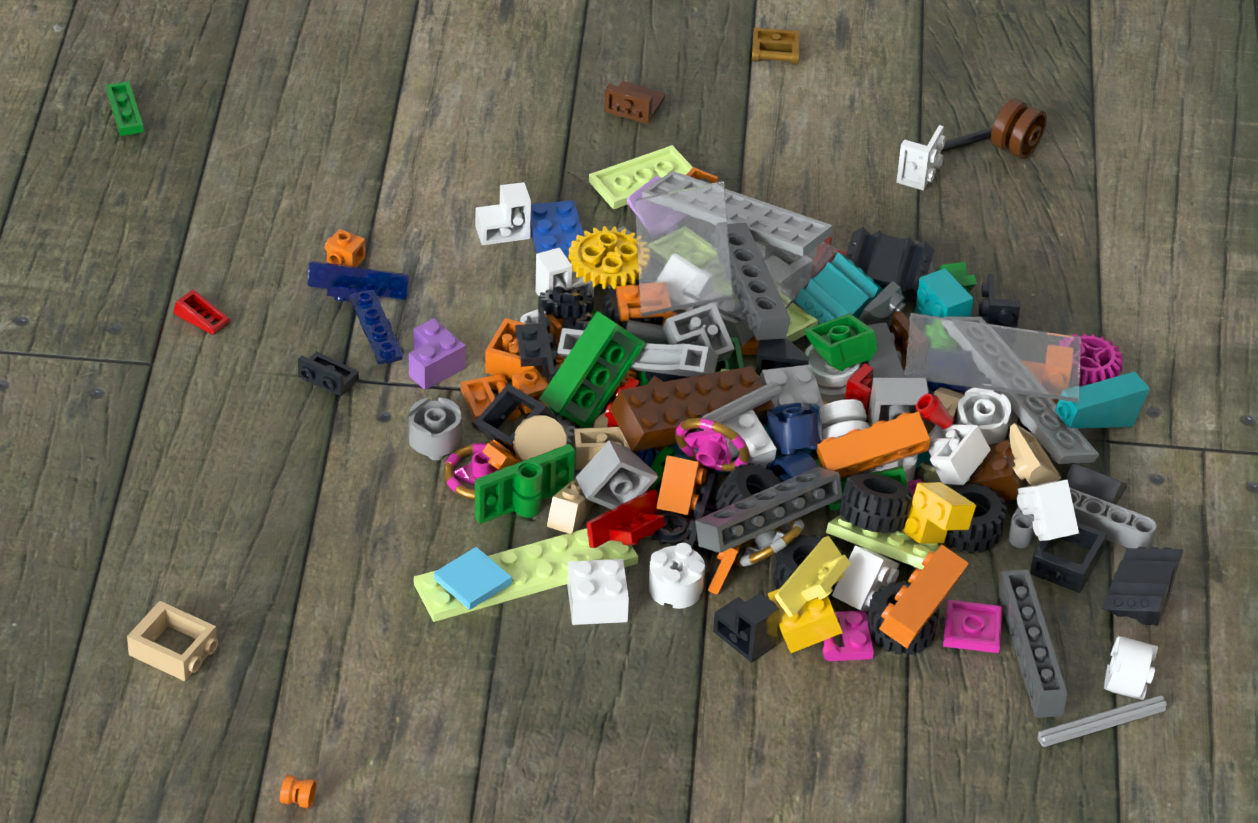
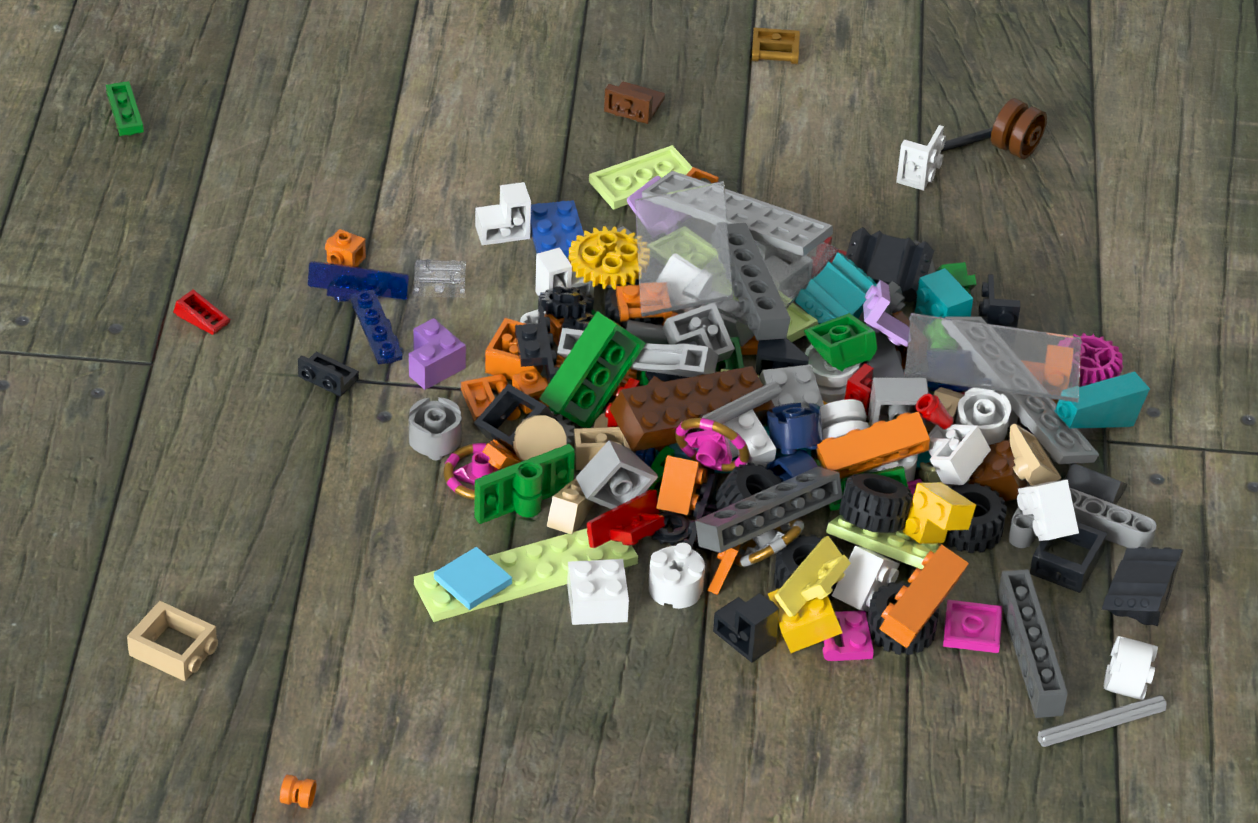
none -> clear brick [414,259,466,298]
none -> lavender bracket [863,280,911,347]

